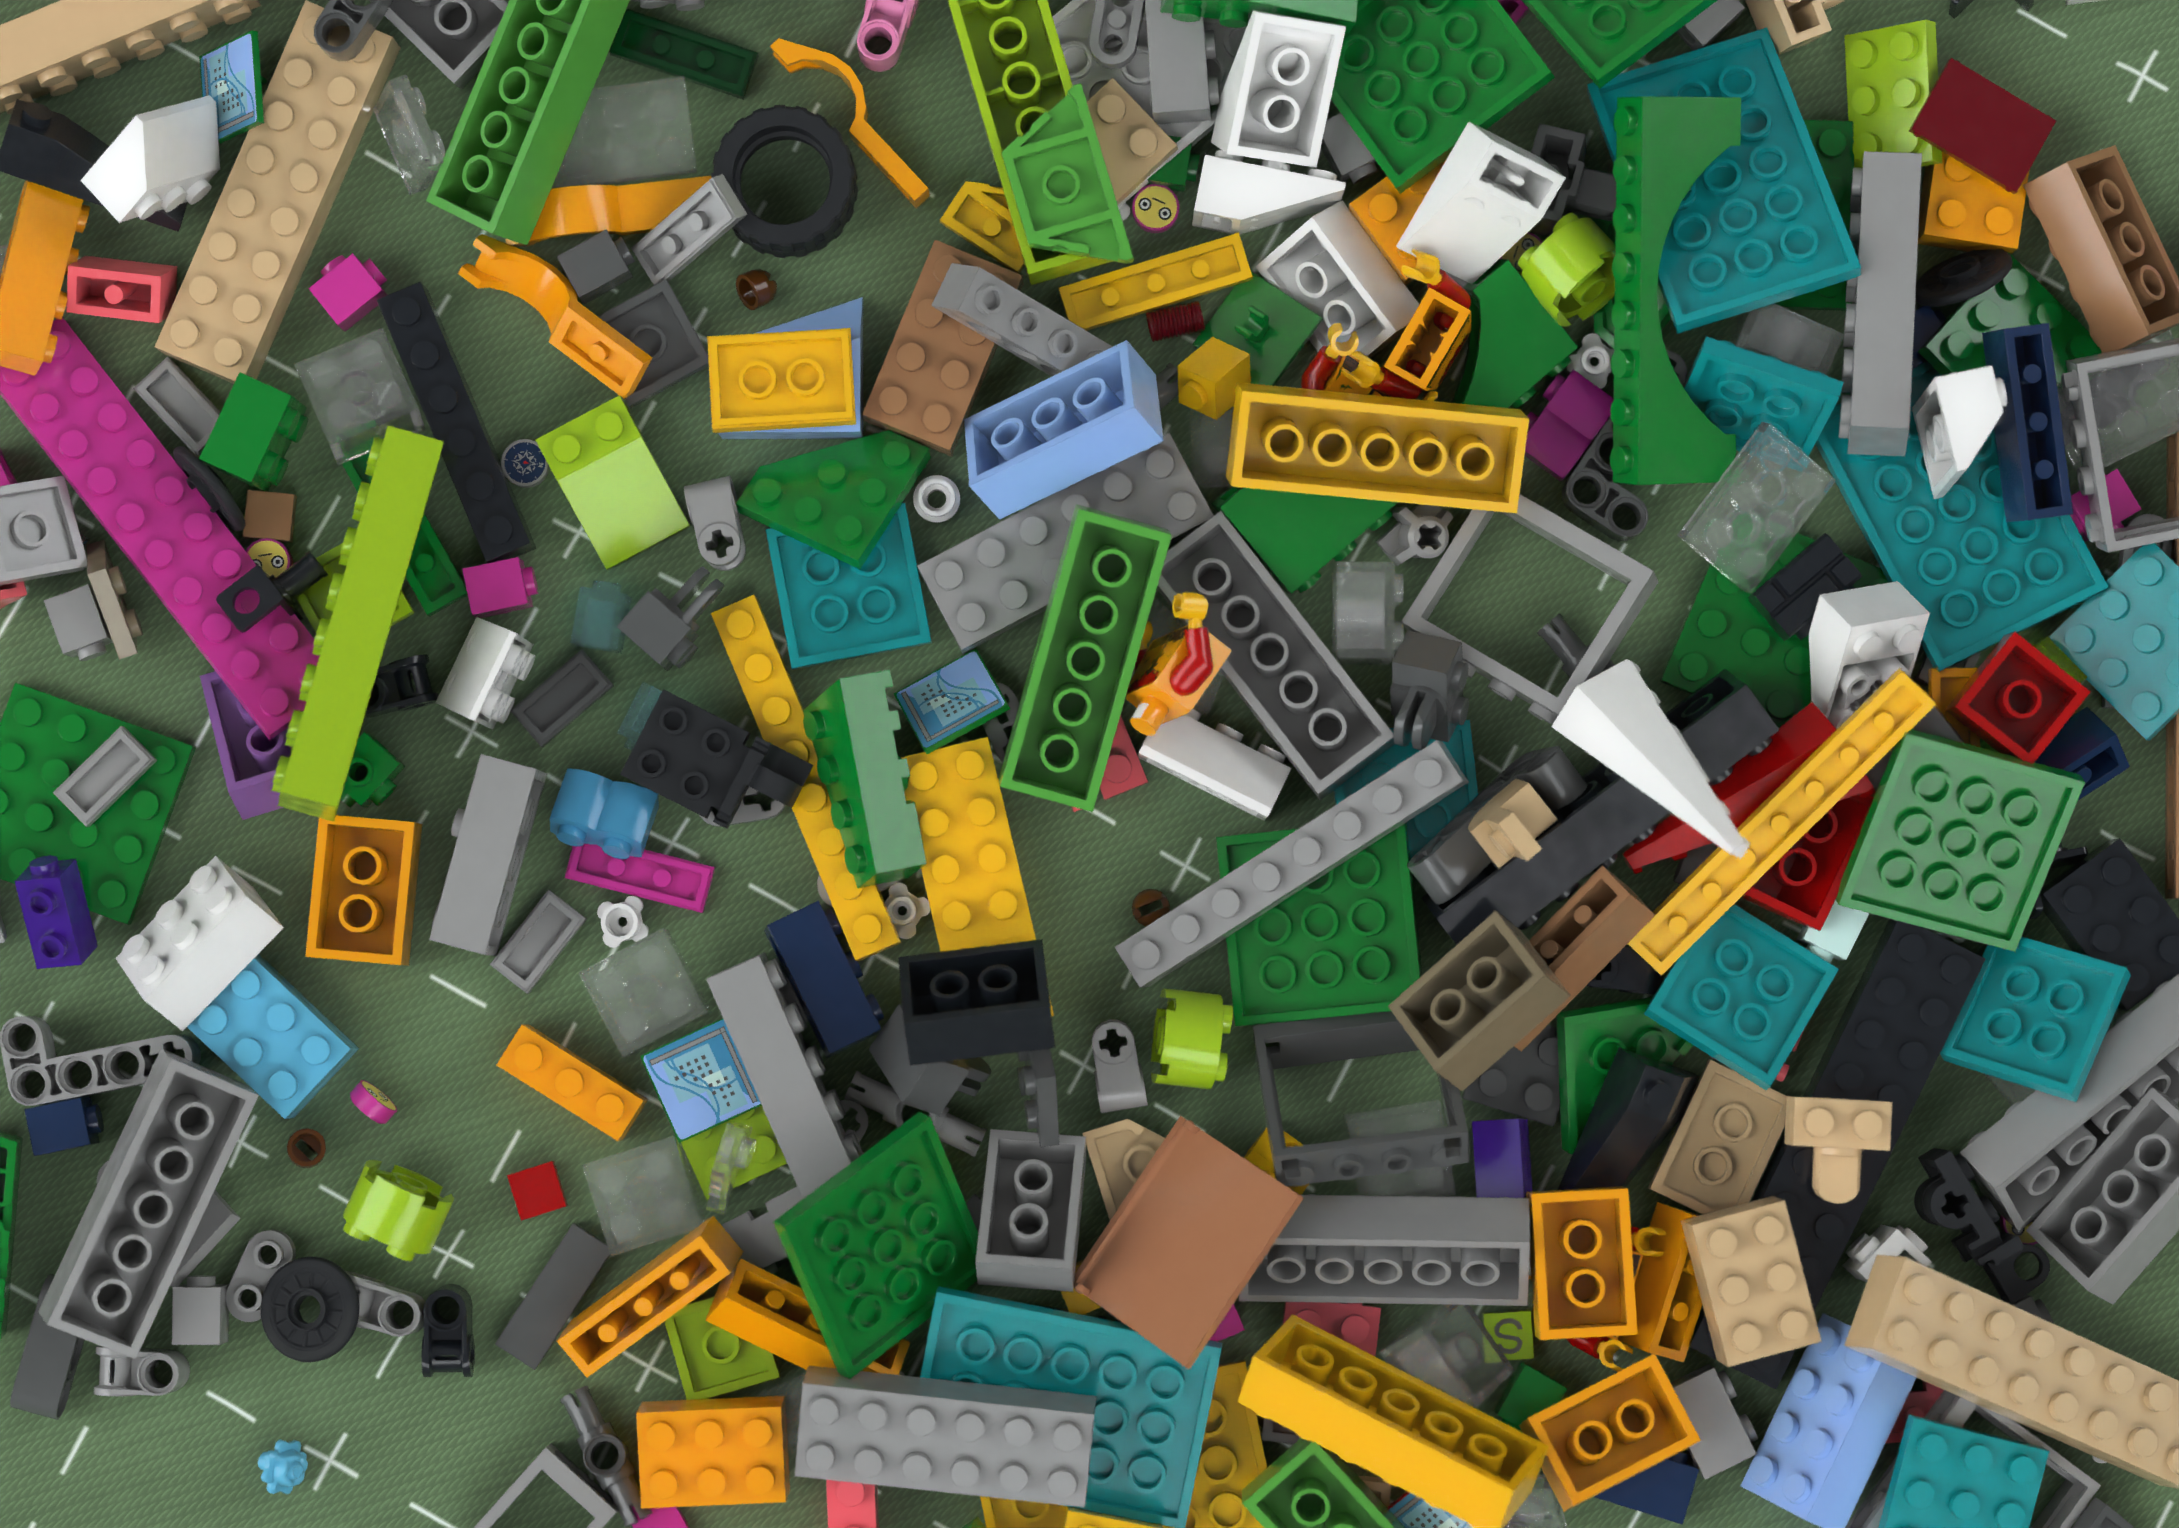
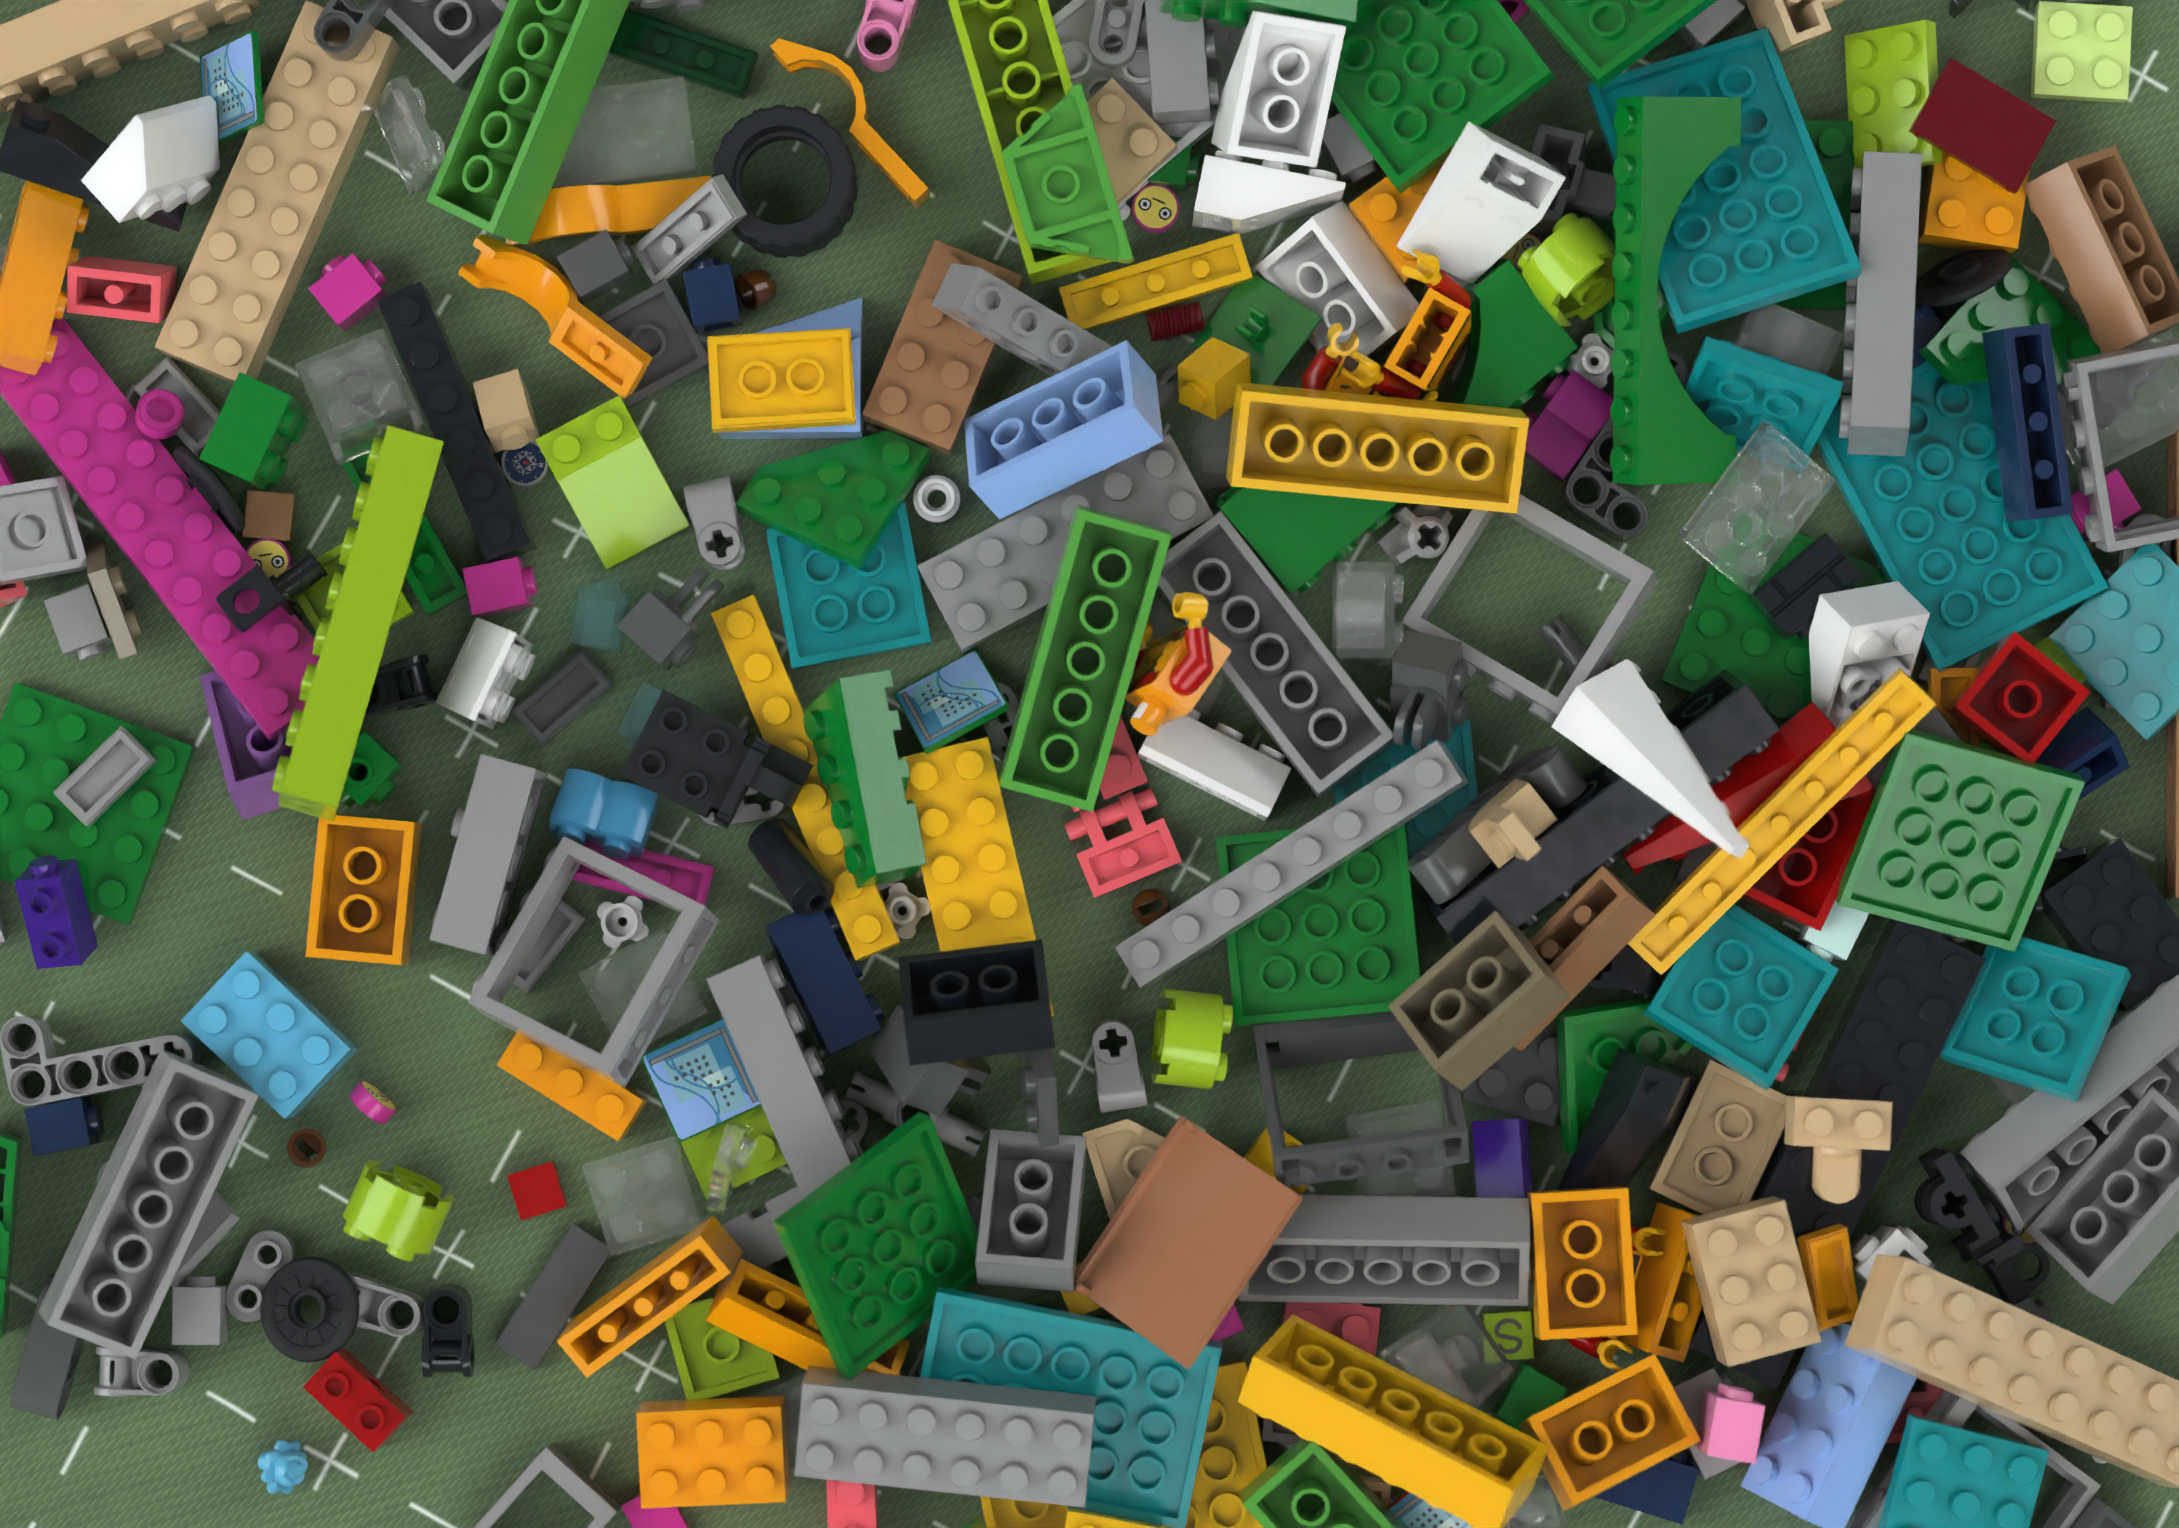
white brick [115,856,284,1031] -> none
dark grey pin [560,1386,653,1528] -> none
yellow wing [940,181,1025,274] -> none
white slope [1912,366,2007,499] -> none
none -> dark pink tile [135,389,185,439]
none -> red brick [303,1348,414,1452]
none -> light grey window [468,836,719,1088]
none -> tan brick [472,369,540,452]
none -> dark blue brick [683,258,743,334]
none -> black brick [748,818,834,915]
none -> coral plate [1064,788,1182,898]
none -> bright pink brick [1694,1383,1765,1464]
none -> light orange tile [1797,1224,1859,1331]
none -> yellowish green plate [2031,1,2133,103]

